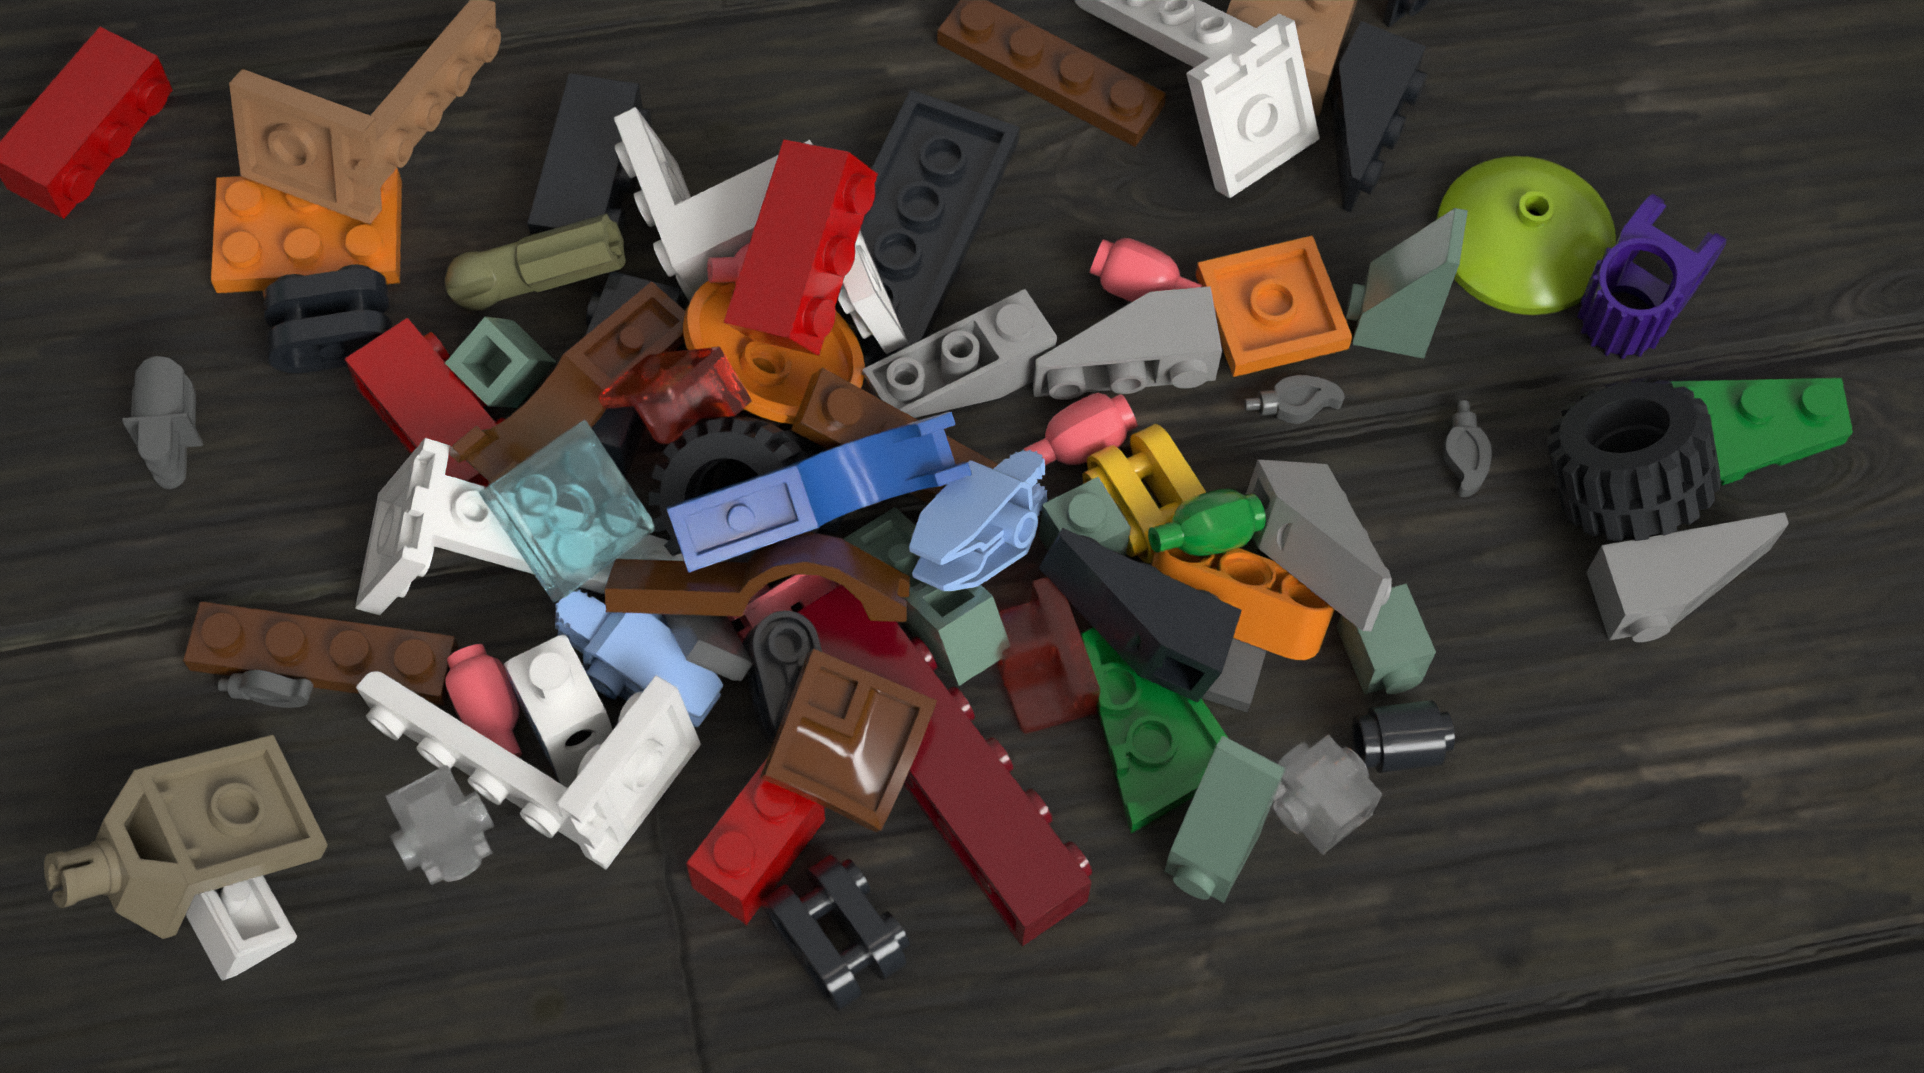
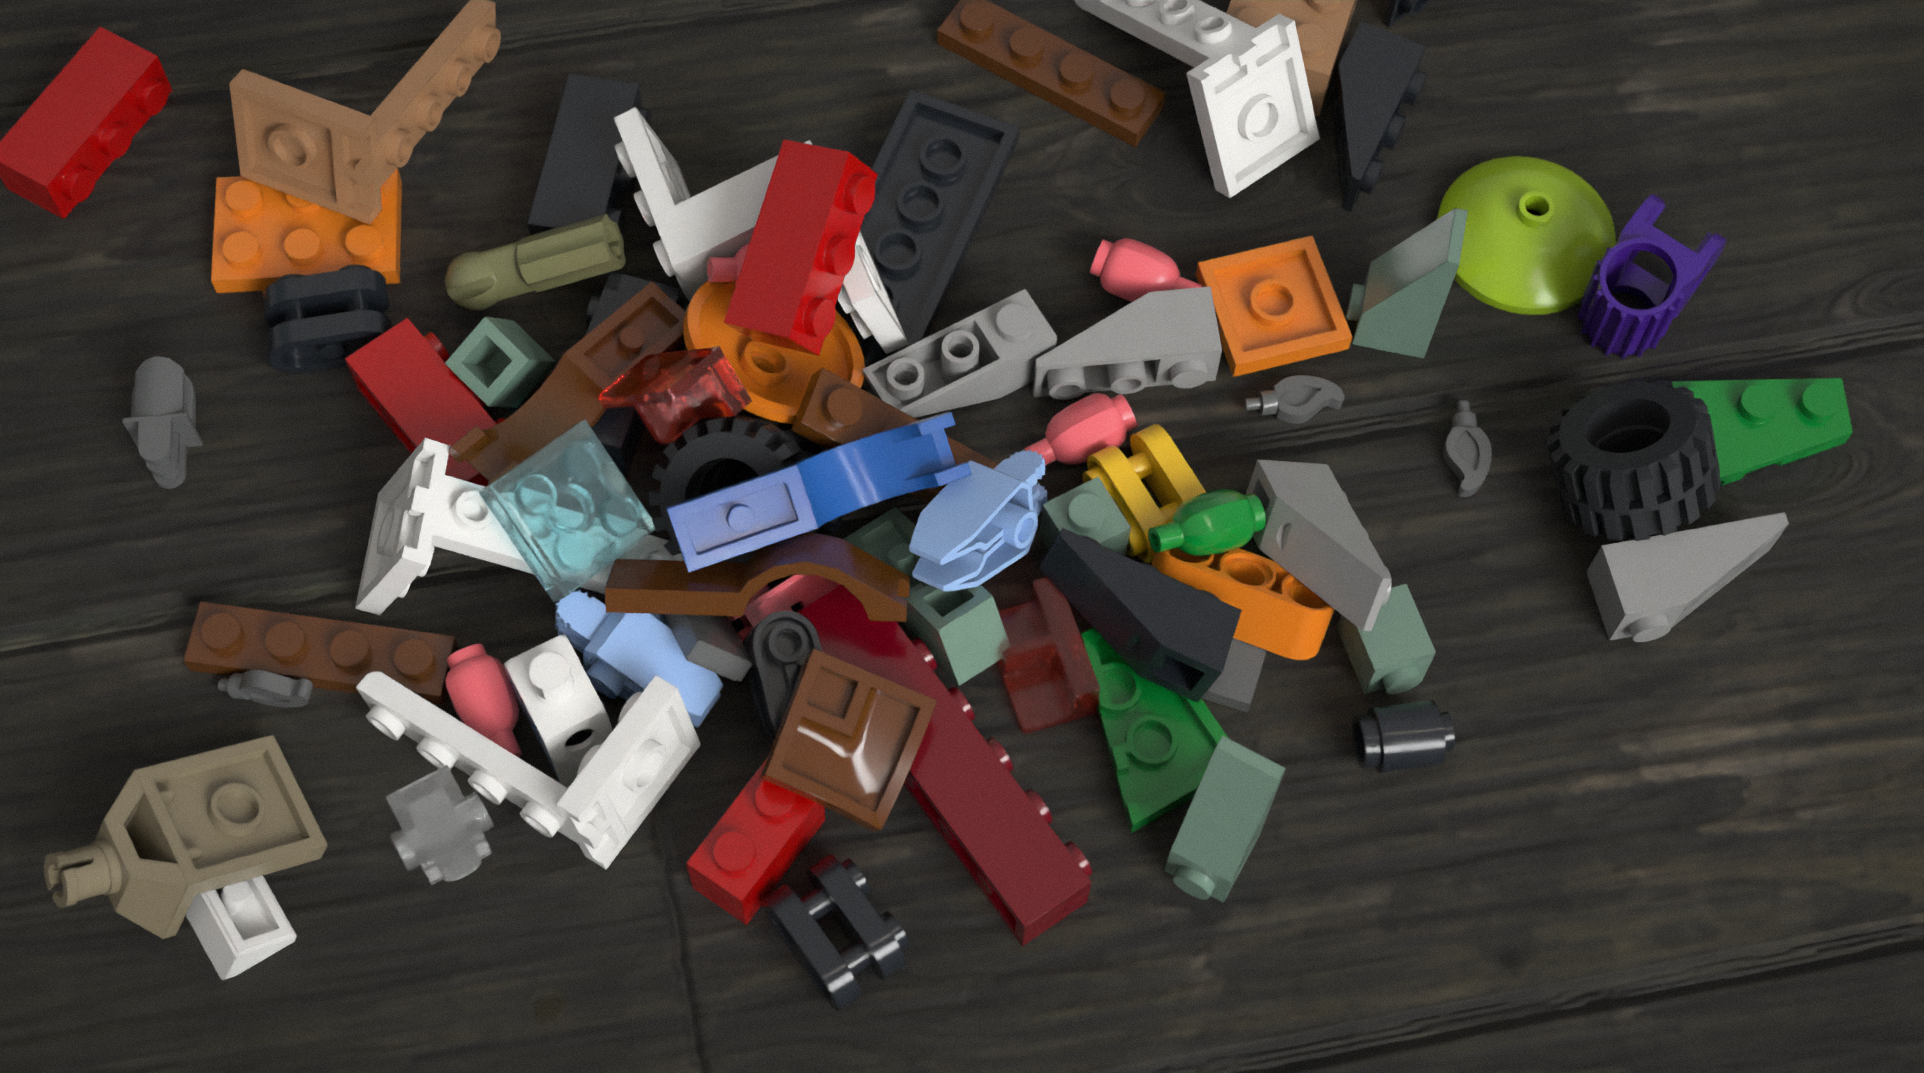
clear brick [1273,735,1382,855] -> none

